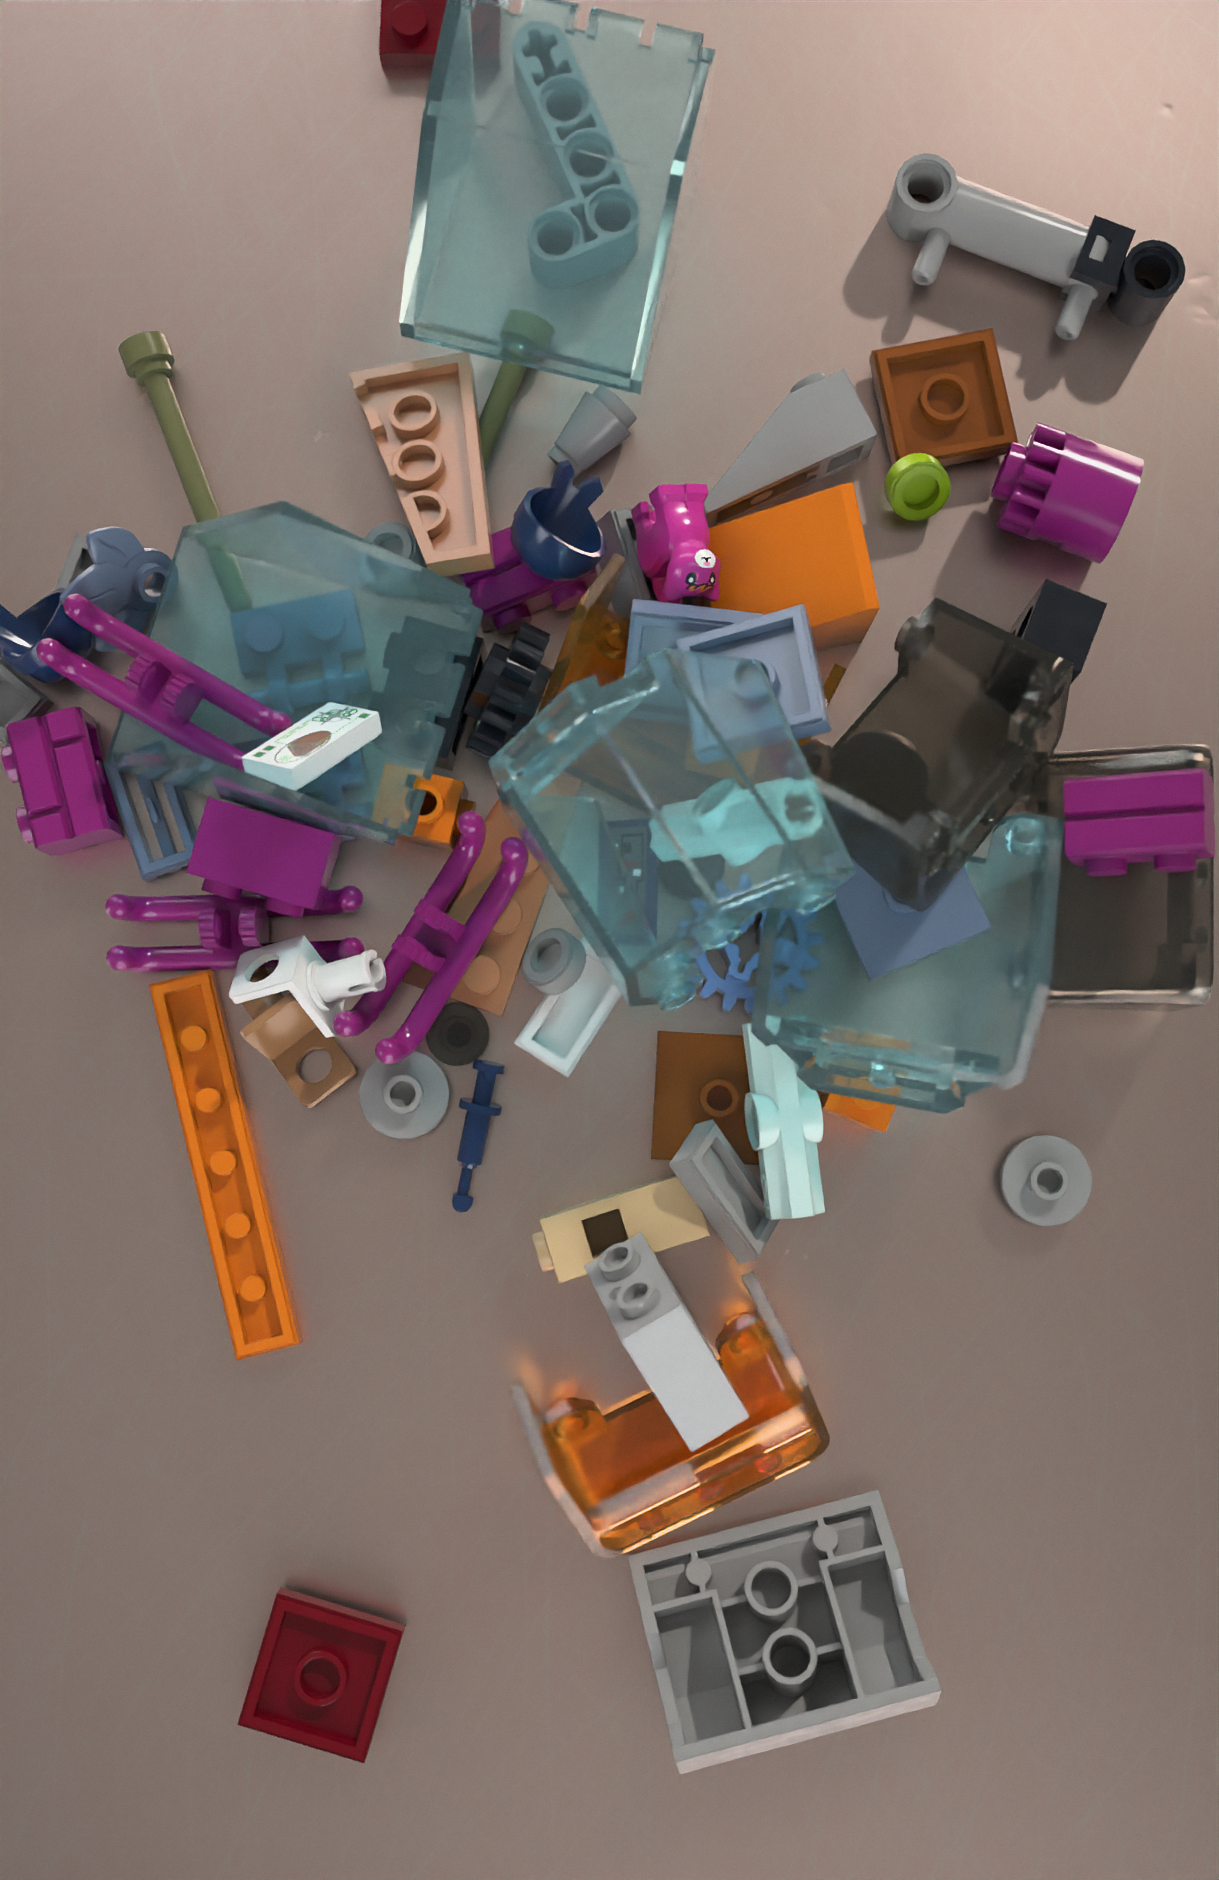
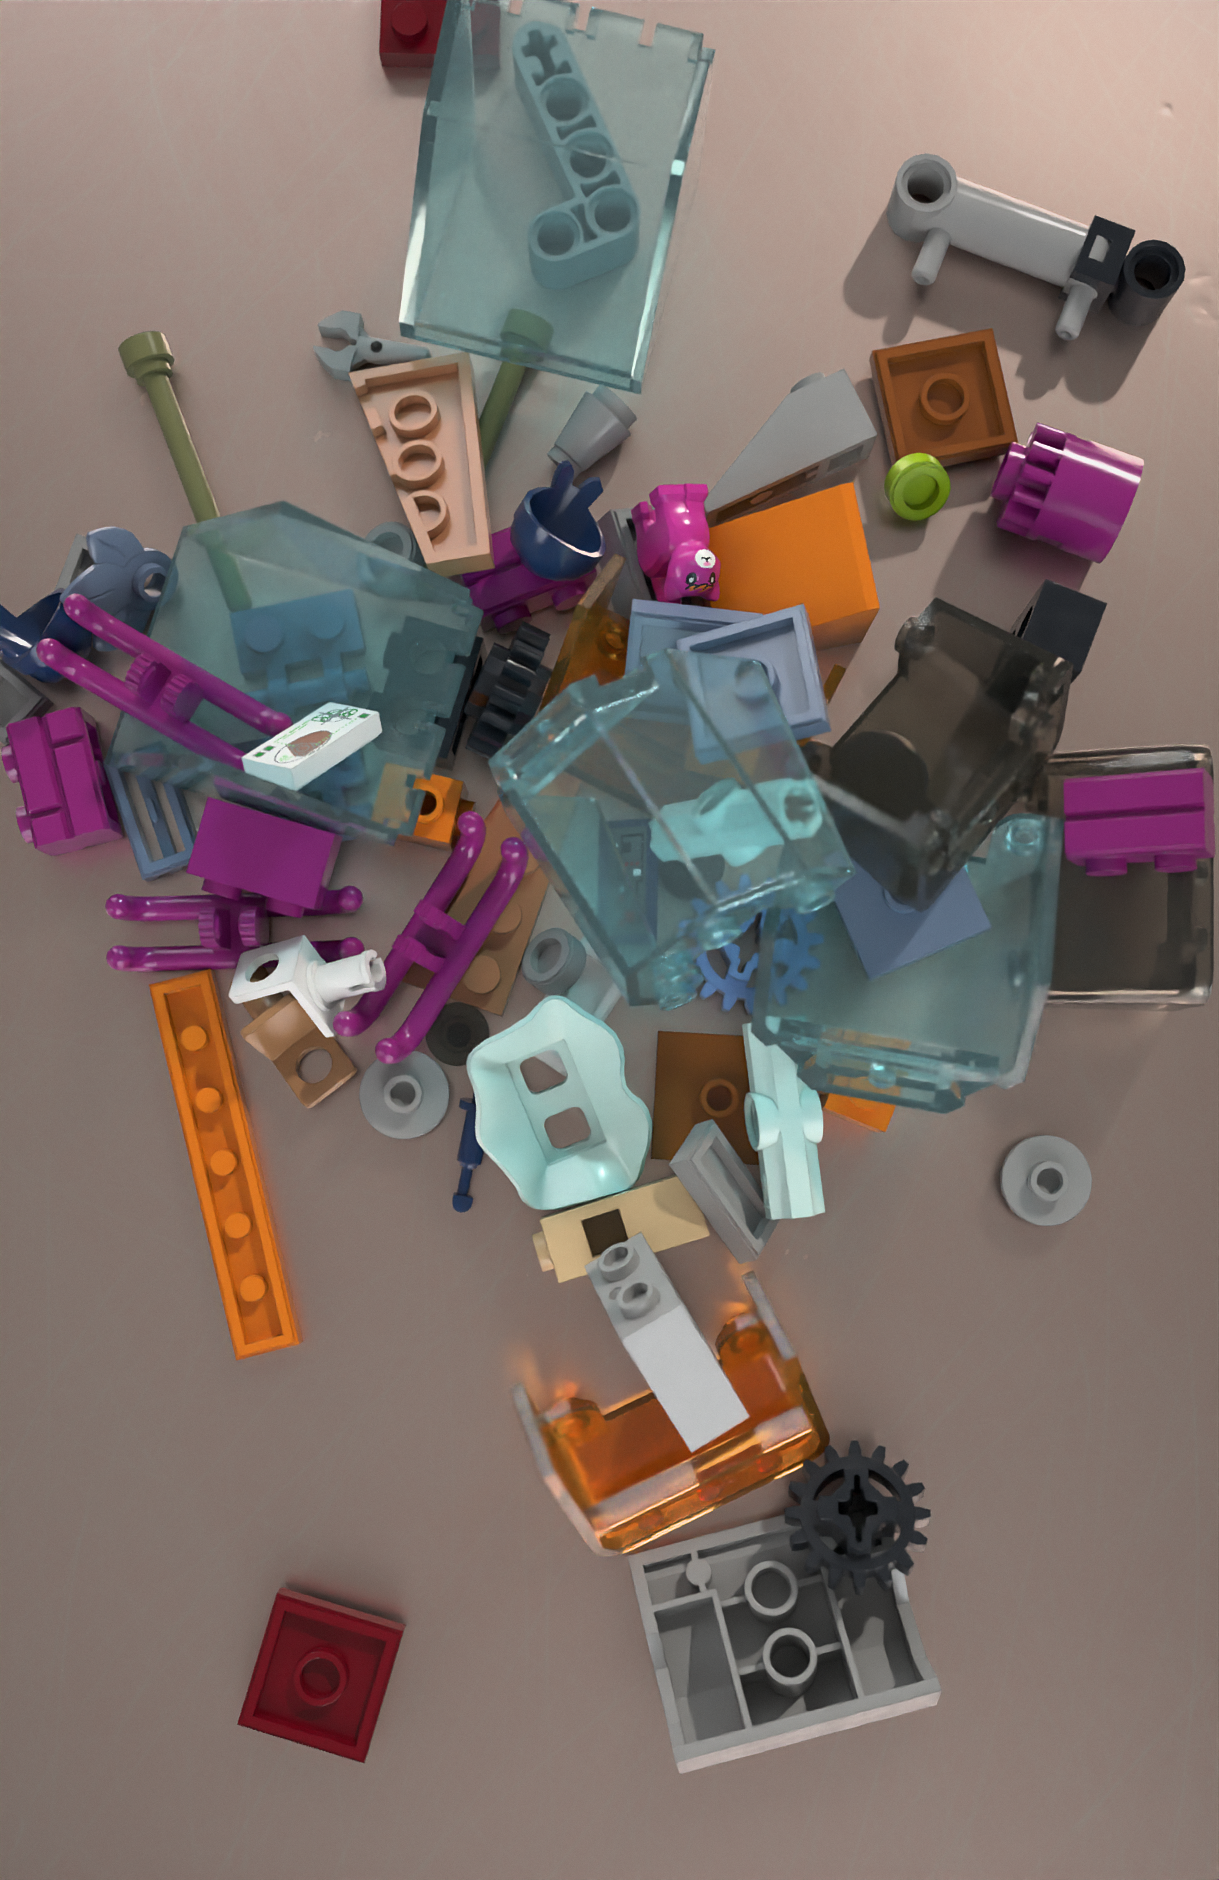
none -> light grey bar [313,310,432,381]
none -> light aqua piece [466,995,652,1210]
none -> black gear [785,1441,931,1595]

